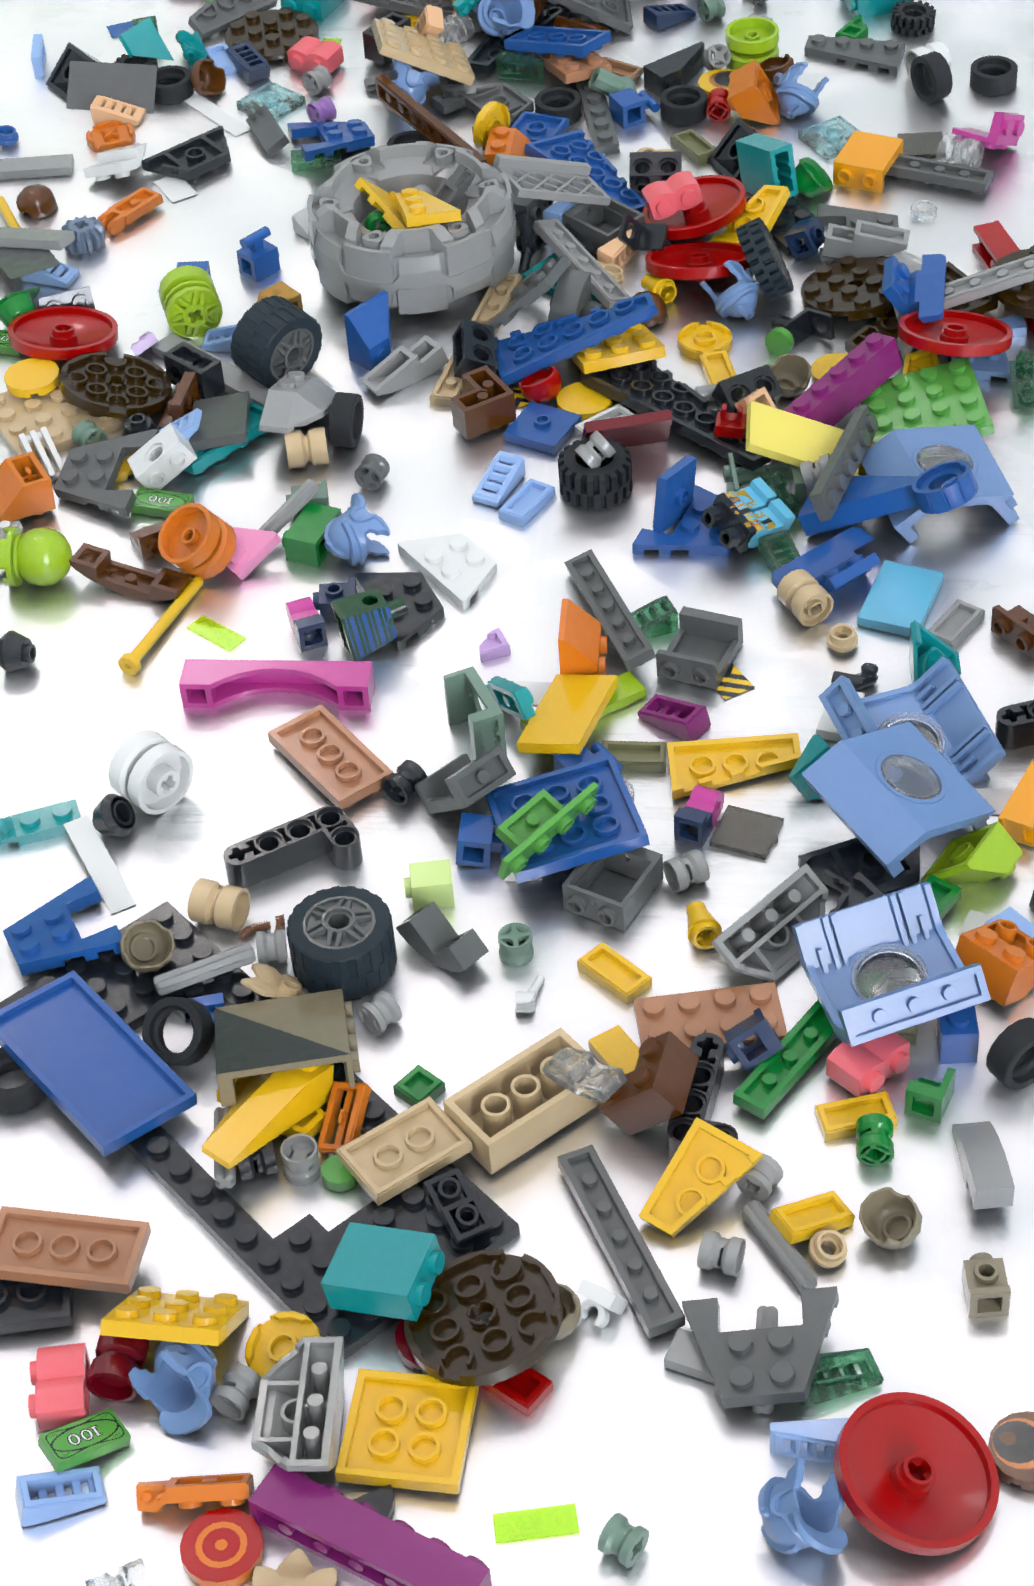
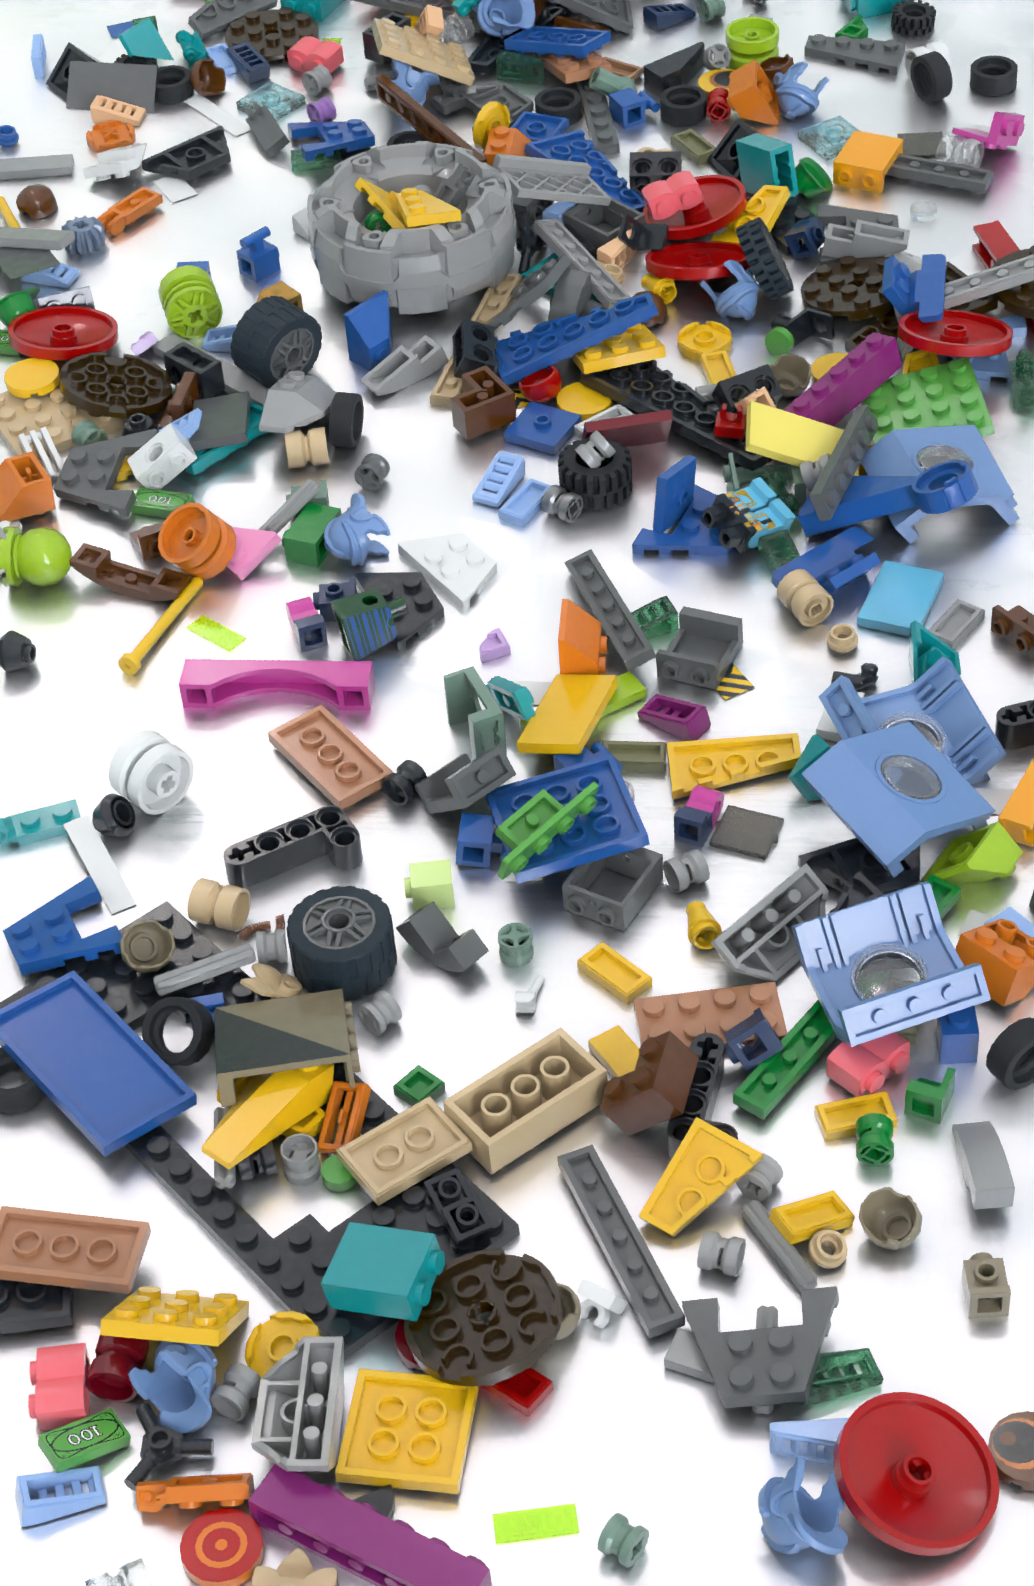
clear slope [542,1047,627,1103] -> none
none -> black piece [124,1403,214,1491]
none -> flat silver wheel [542,484,583,523]

